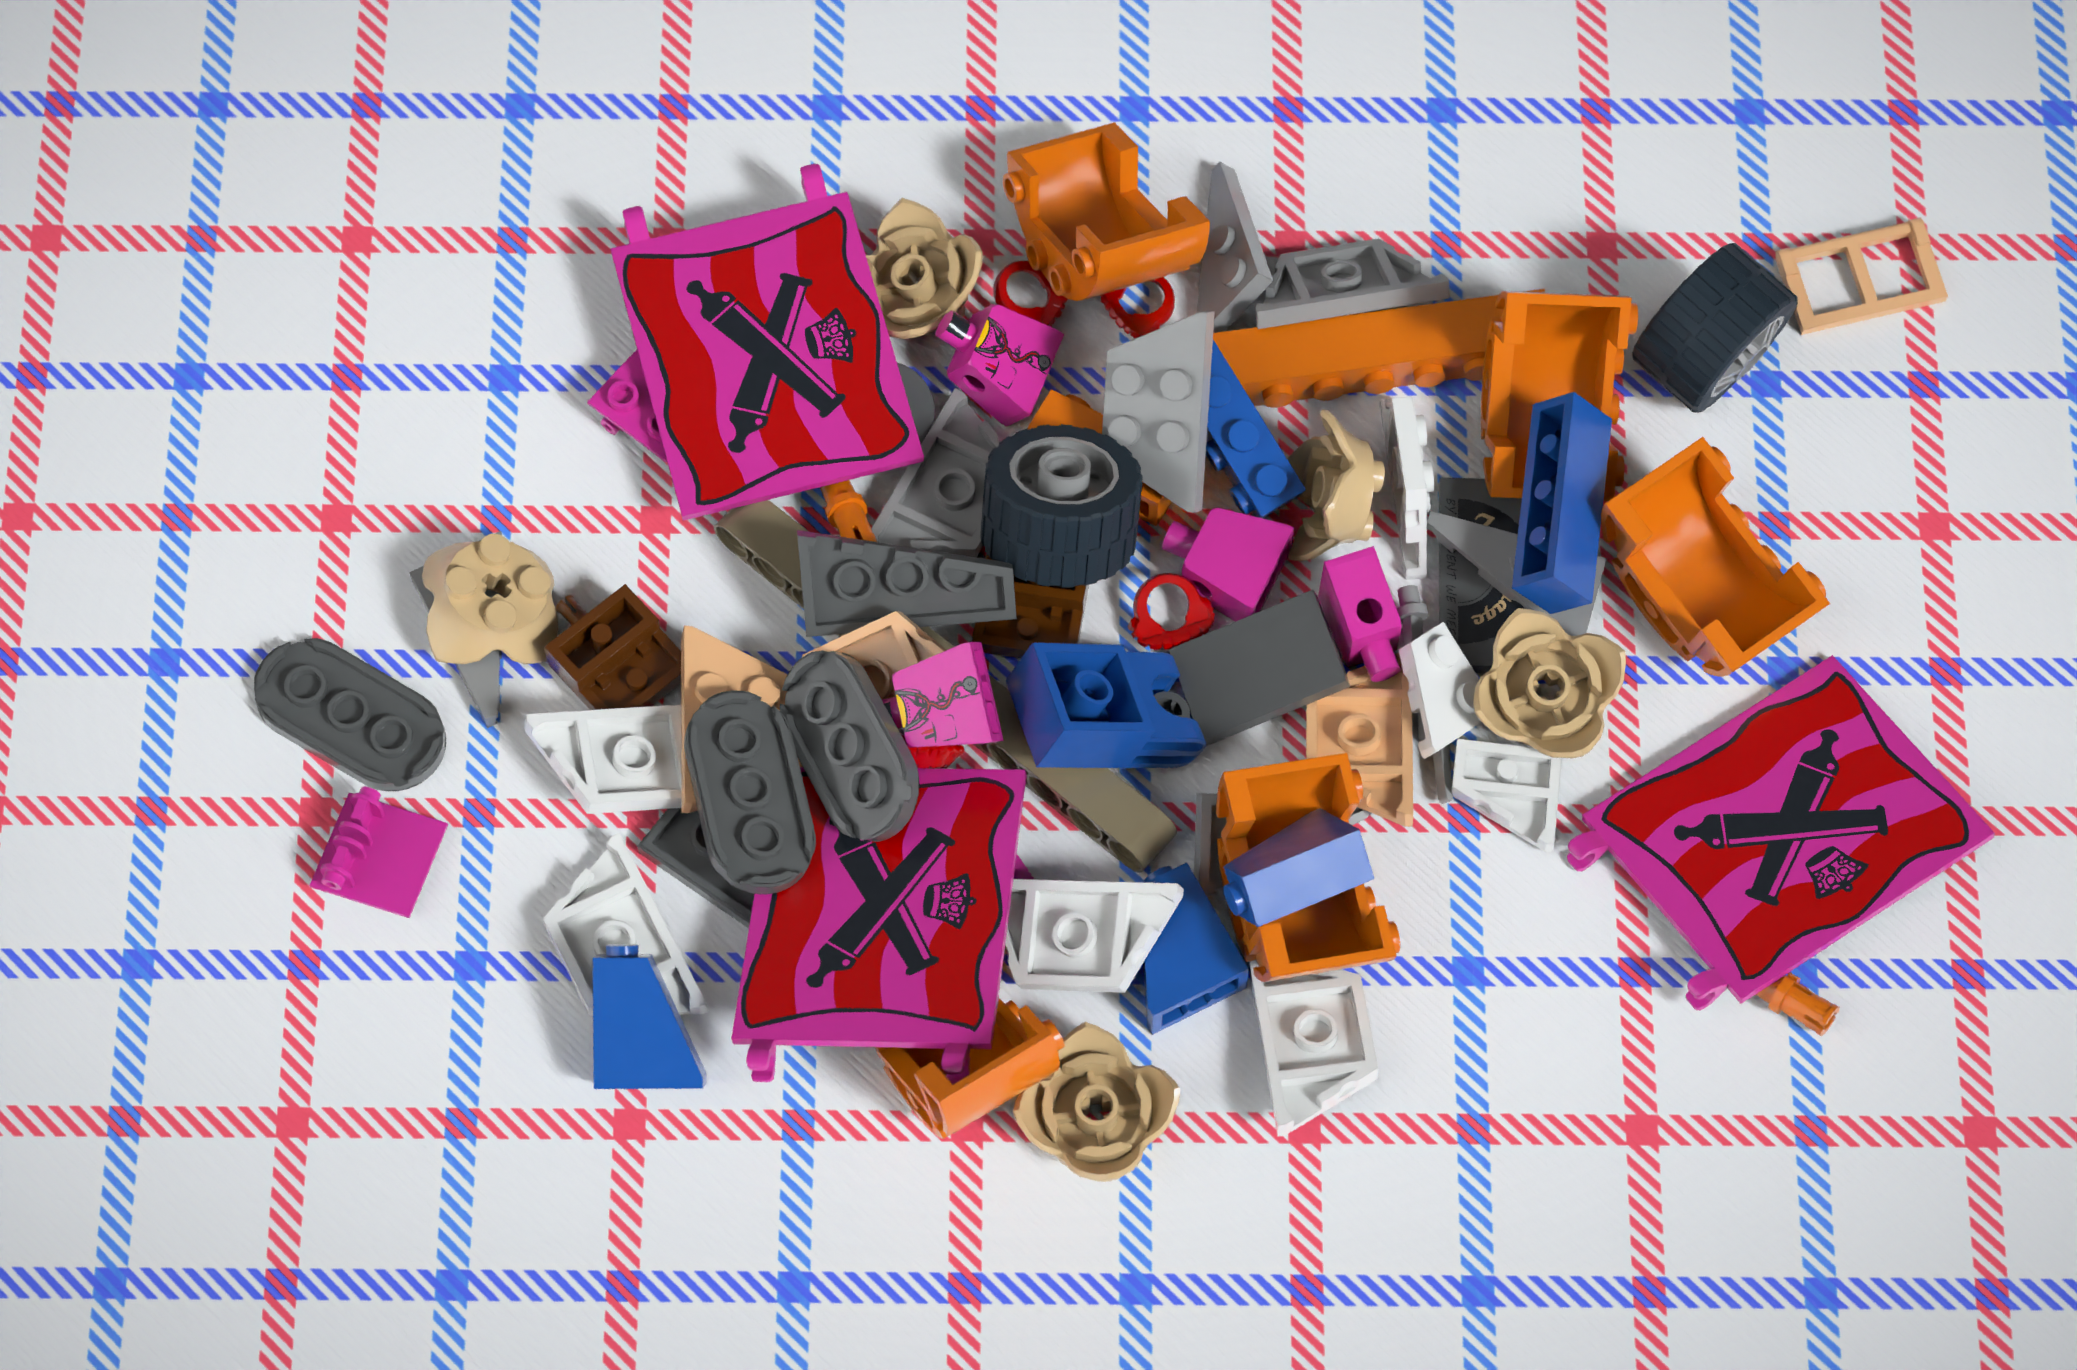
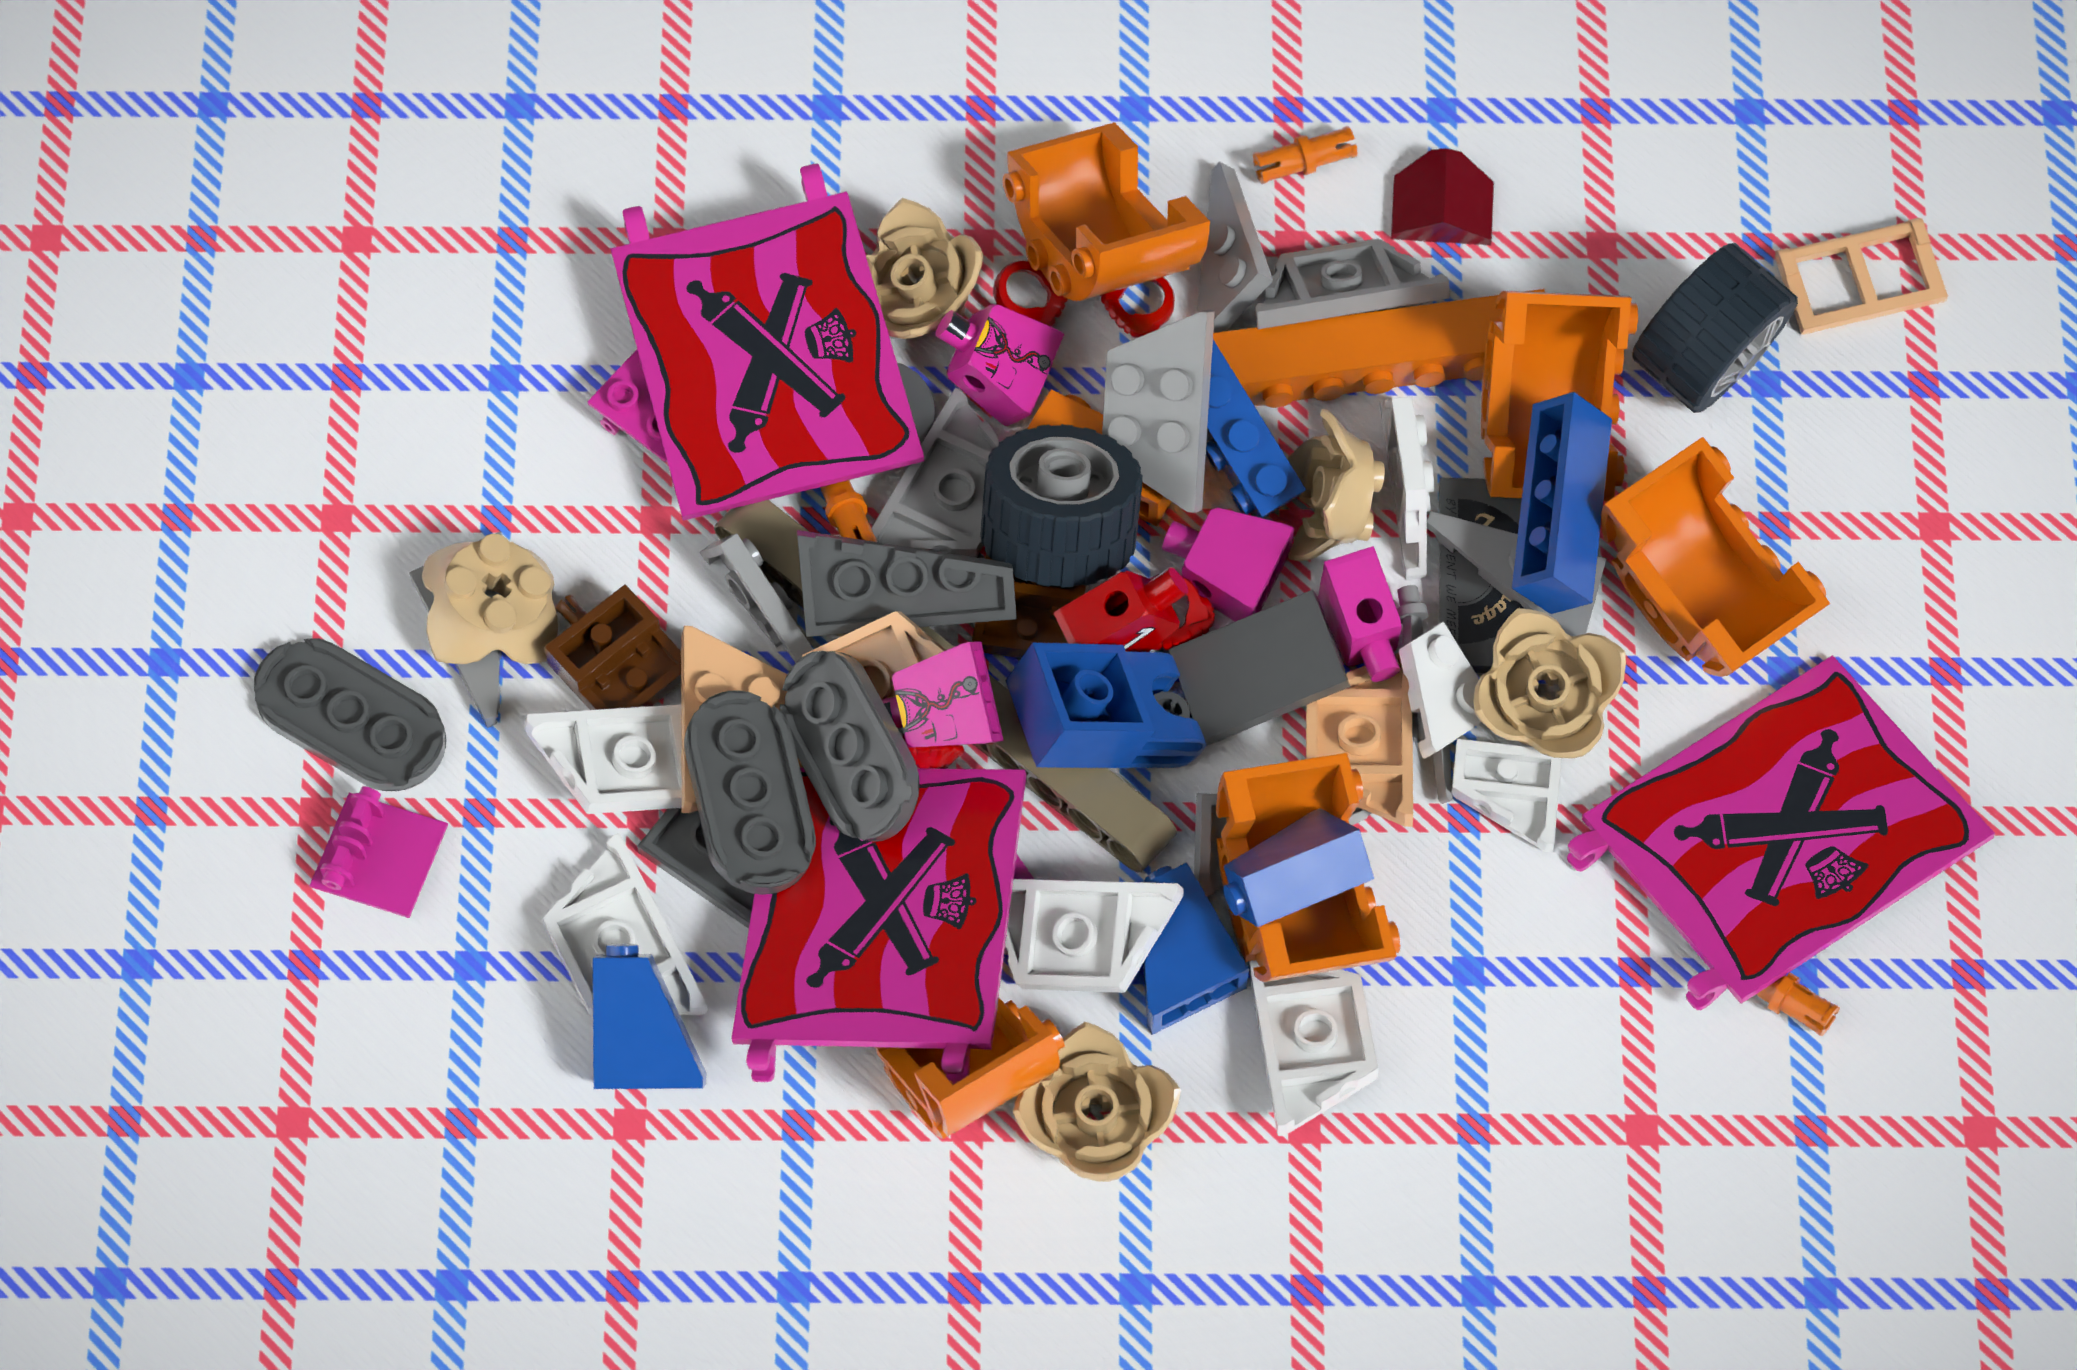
none -> light grey wing [699,533,814,663]
none -> red torso [1053,567,1188,652]
none -> orange pin [1253,126,1358,184]
none -> dark red slope [1391,148,1494,245]

